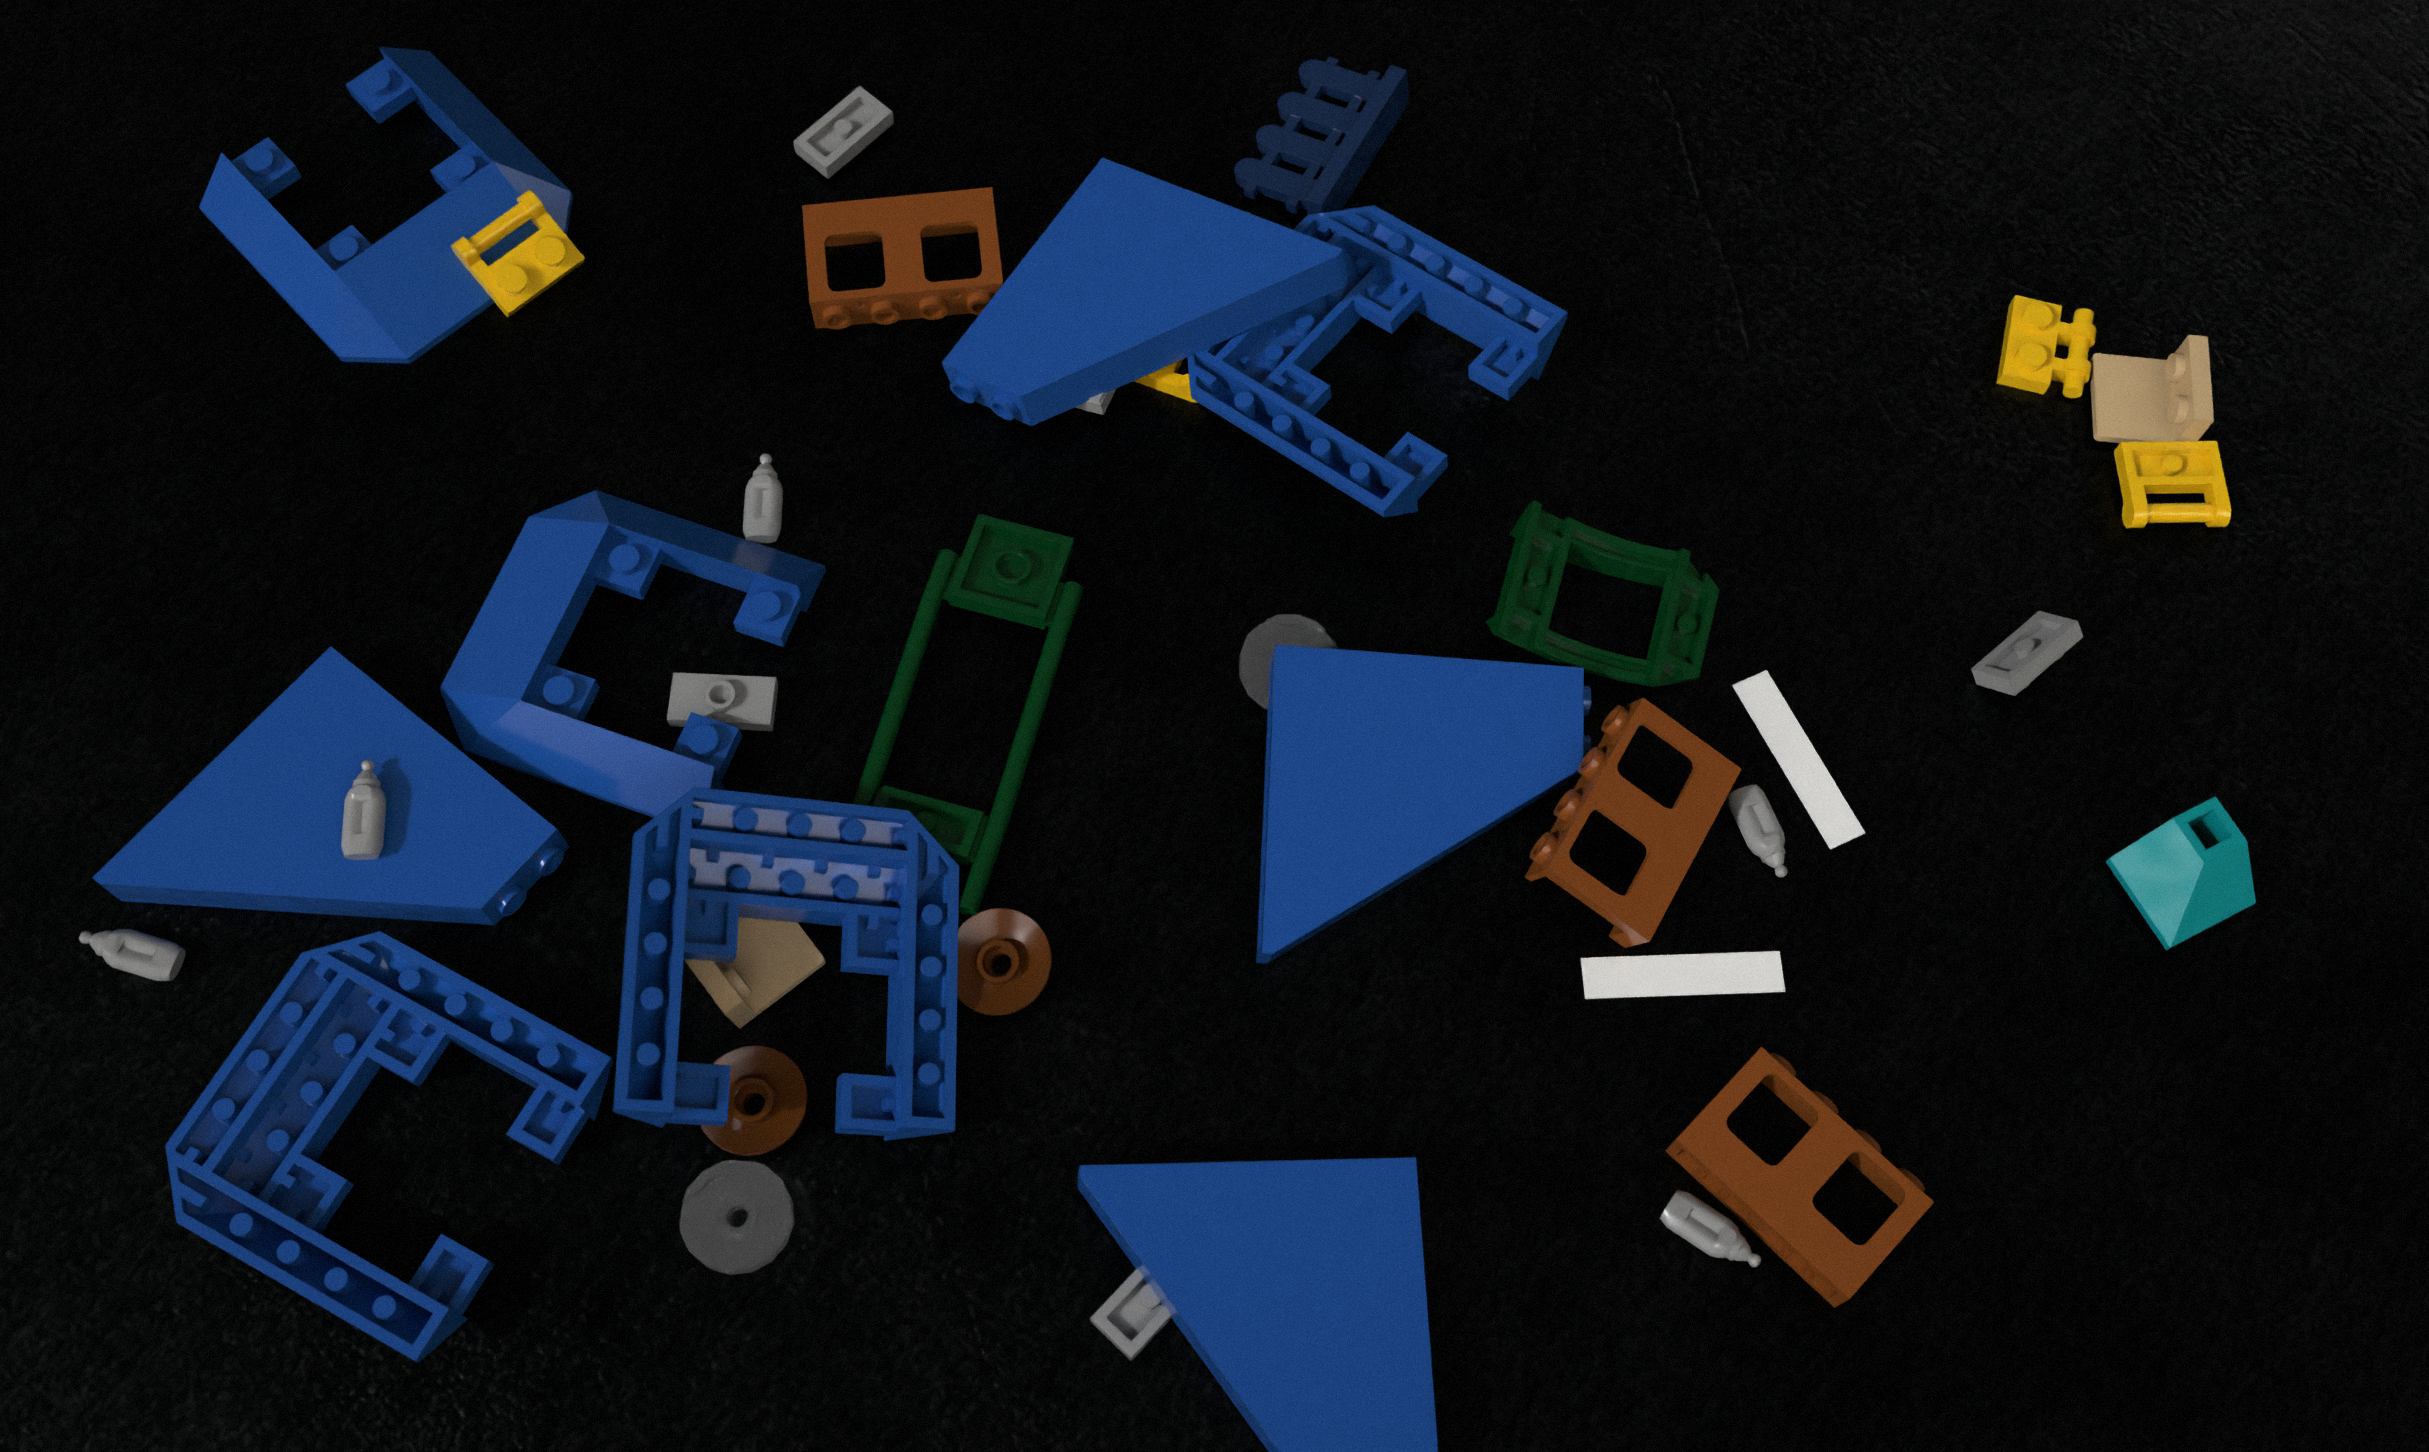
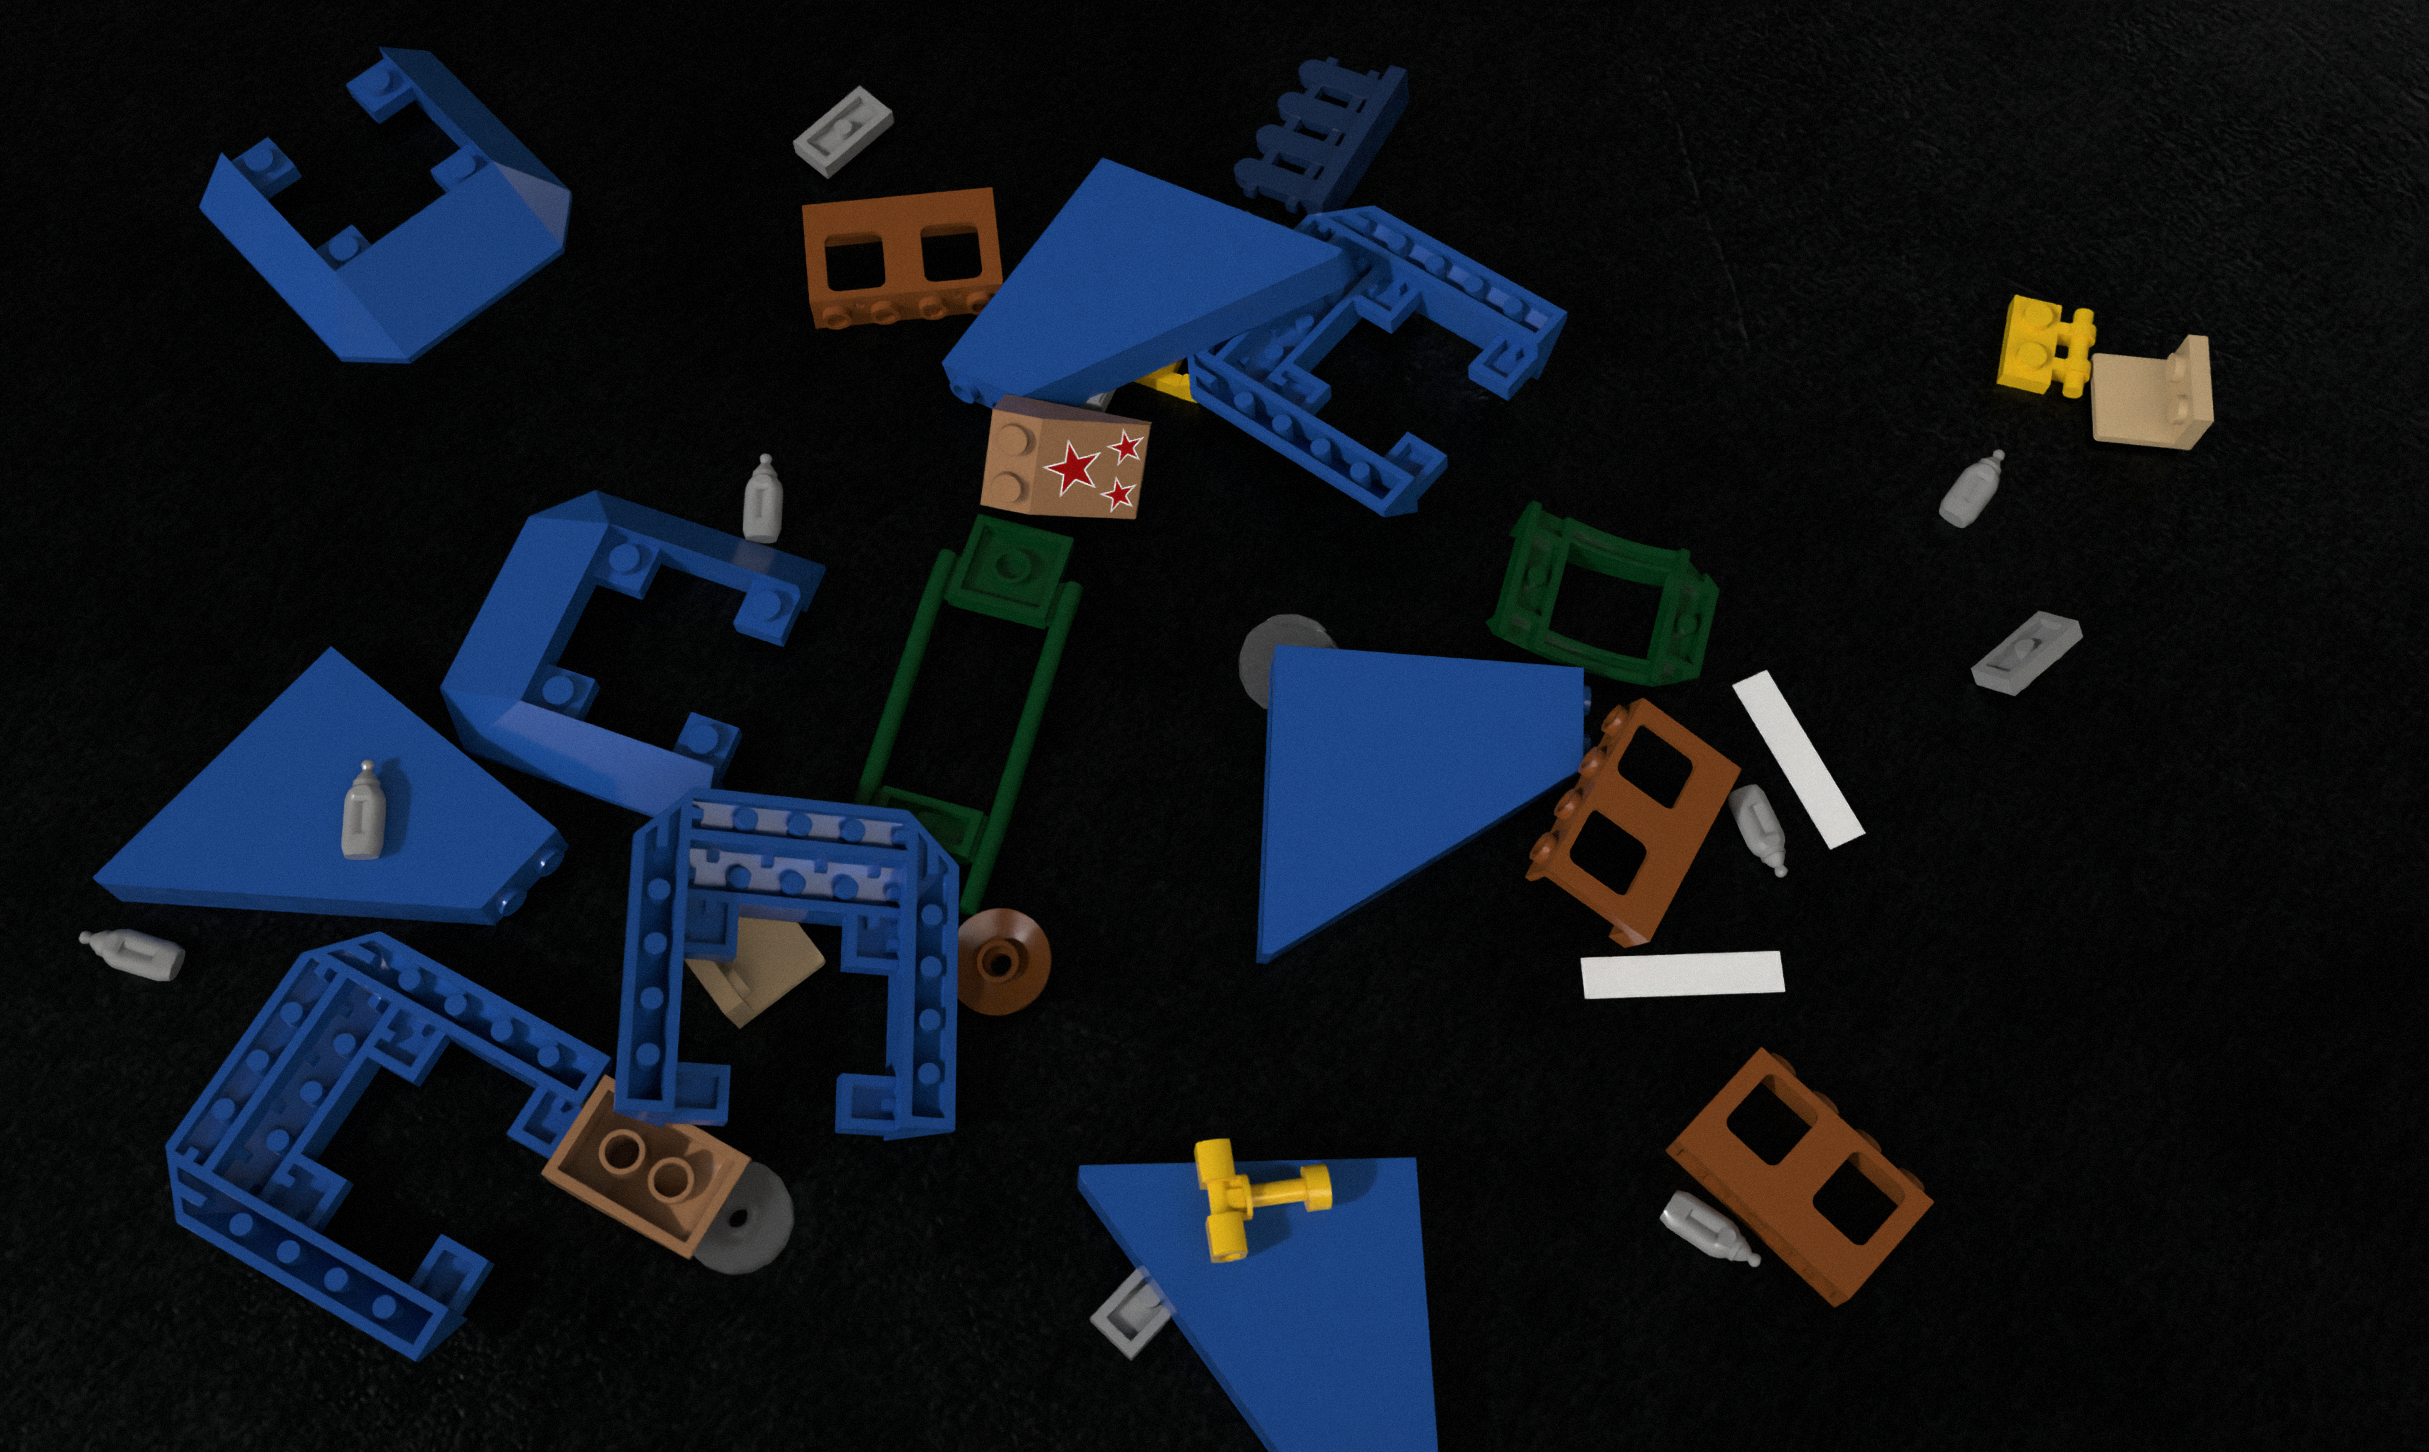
yellow plate [451,190,585,318] -> none
light grey plate [667,672,778,731] -> none
reddish brown dish [700,1046,808,1156] -> none
teal slope [2106,796,2256,951] -> none
yellow plate [2114,441,2231,528] -> none
none -> medium nougat slope [541,1075,751,1260]
none -> medium nougat slope [980,394,1152,519]
none -> yellow bar [1194,1139,1332,1263]
none -> light grey piece [1939,450,2005,528]

